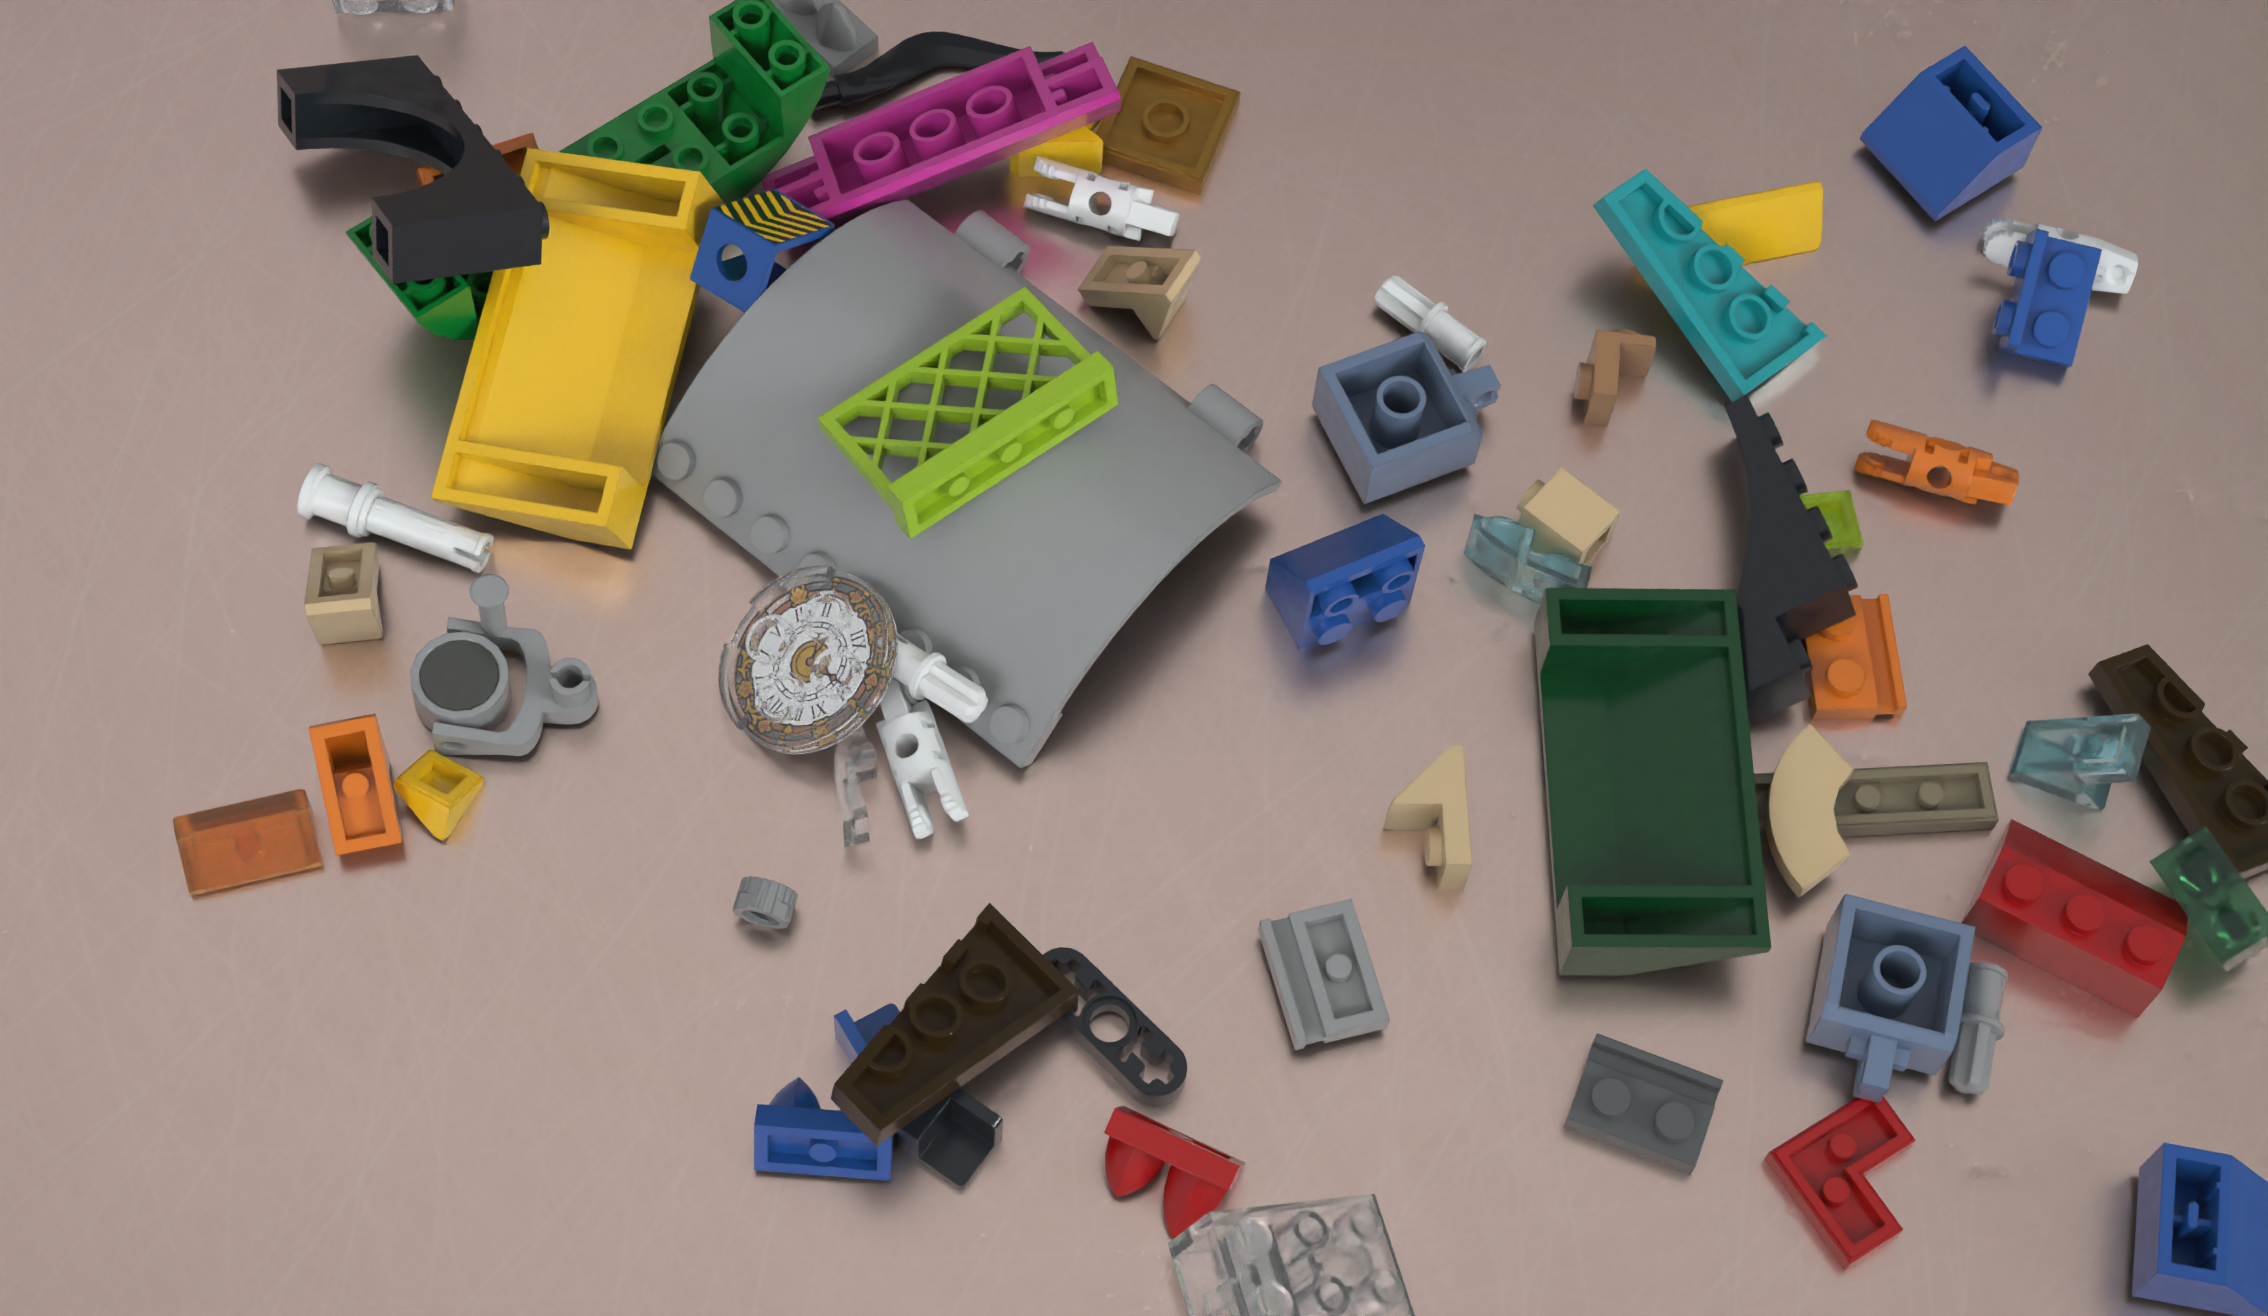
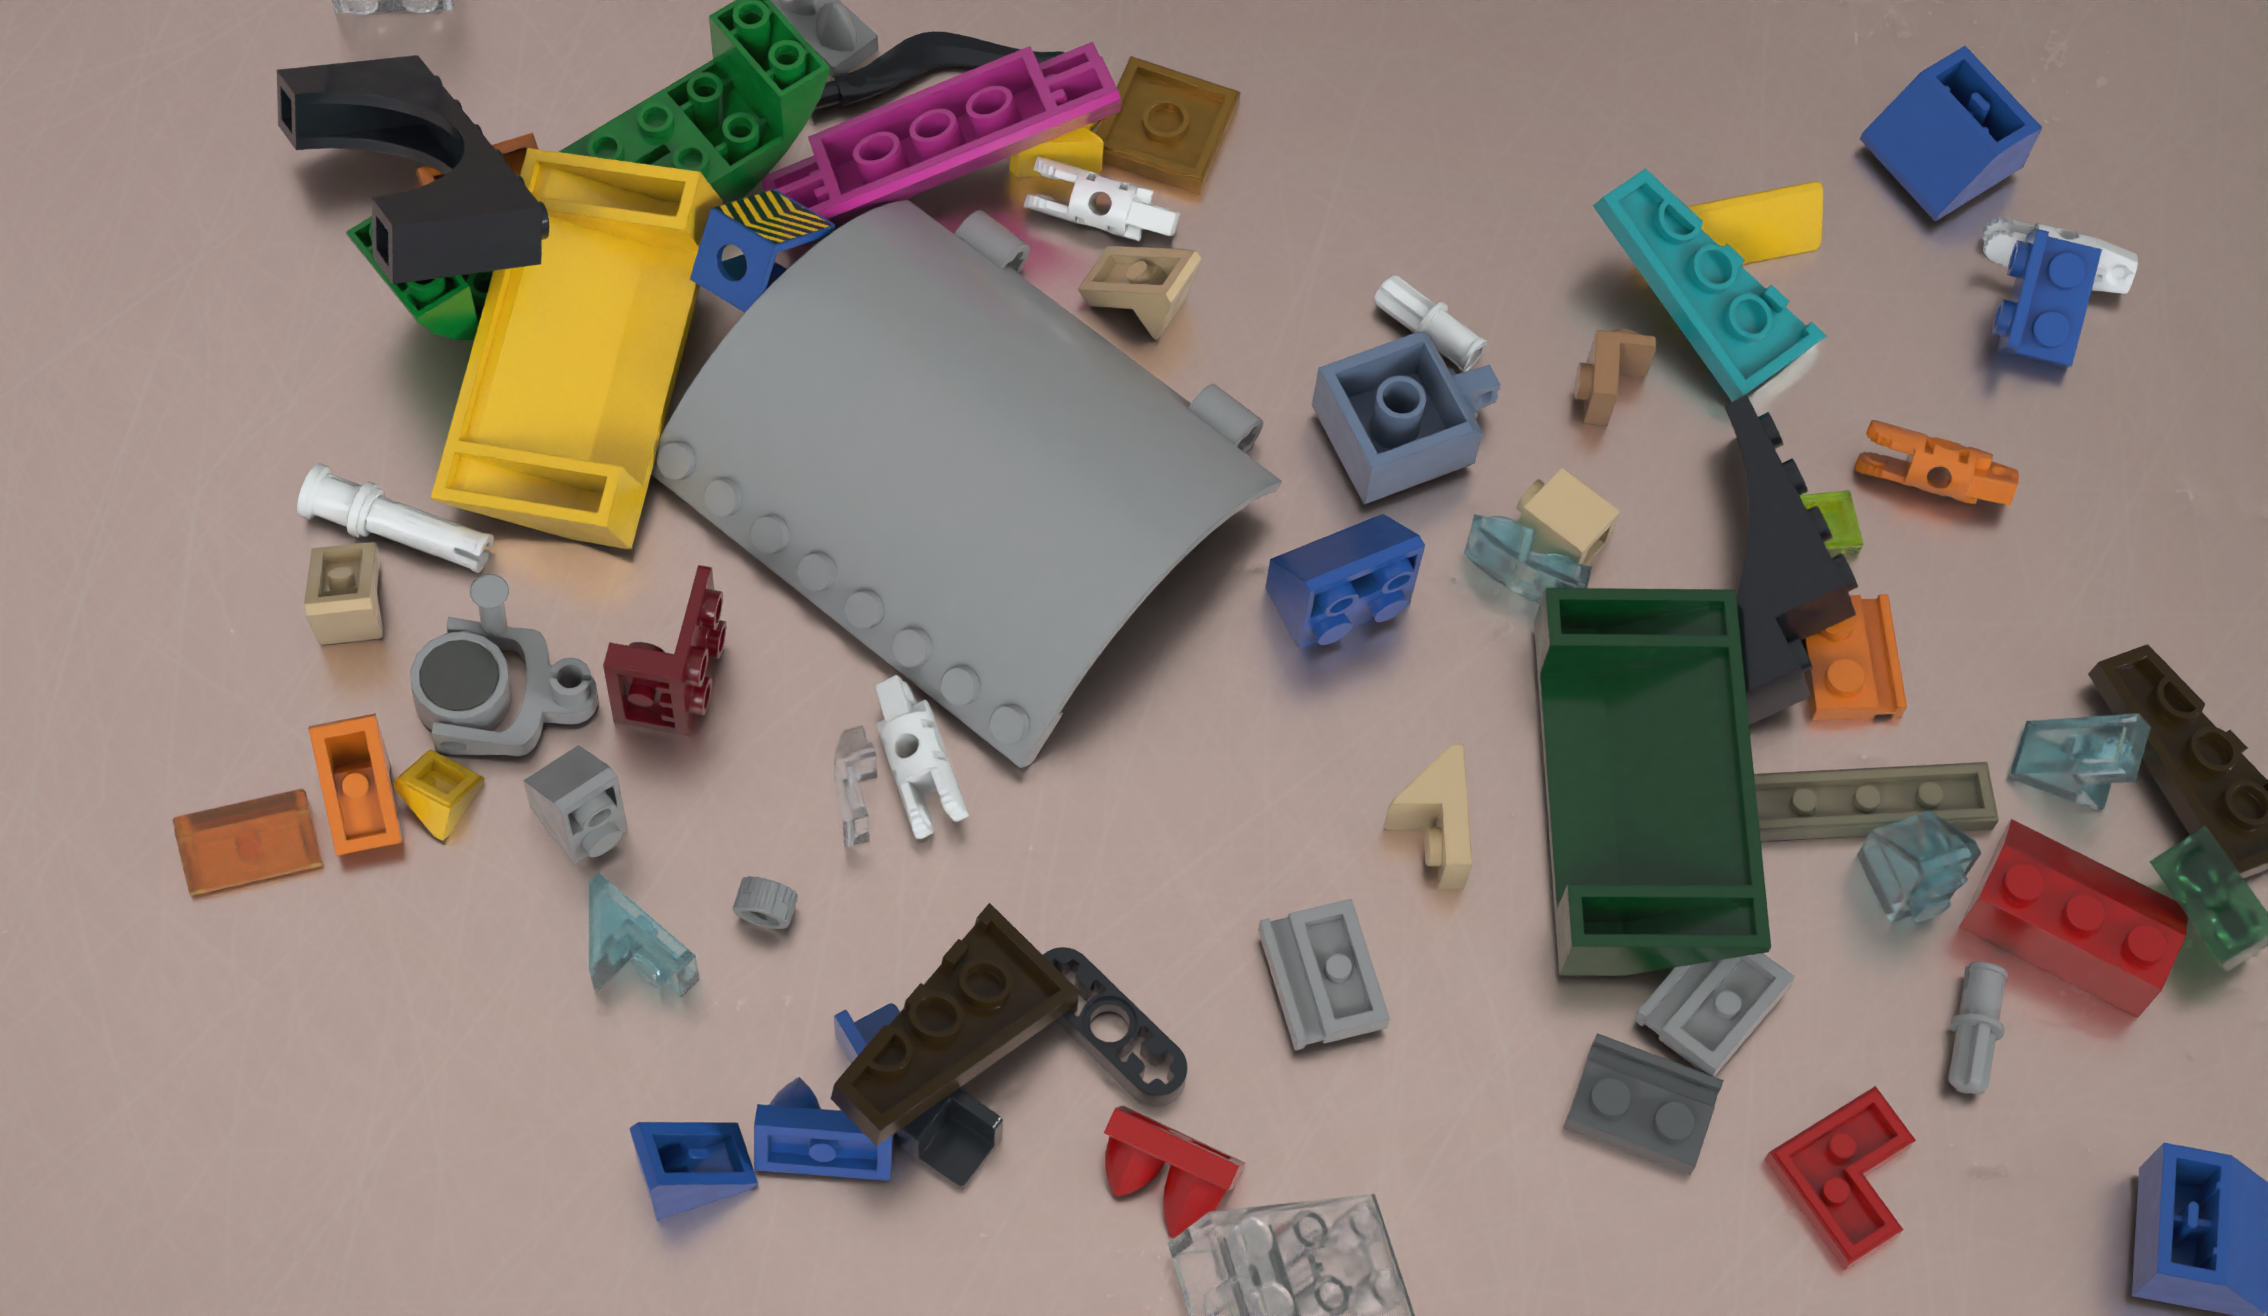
clear tile [718,565,898,755] -> none
lime fence [818,287,1118,540] -> none
white axle [883,630,988,723] -> none
tan tile [1766,723,1854,898] -> none
sand blue hinge [1806,894,1975,1103] -> none
none -> light grey slope [523,745,628,865]
none -> clear light blue slope [589,872,700,998]
none -> dark red bracket [603,565,727,736]
none -> blue slope [629,1122,758,1221]
none -> light grey plate [1635,953,1795,1077]
none -> clear light blue slope [1857,810,1981,923]

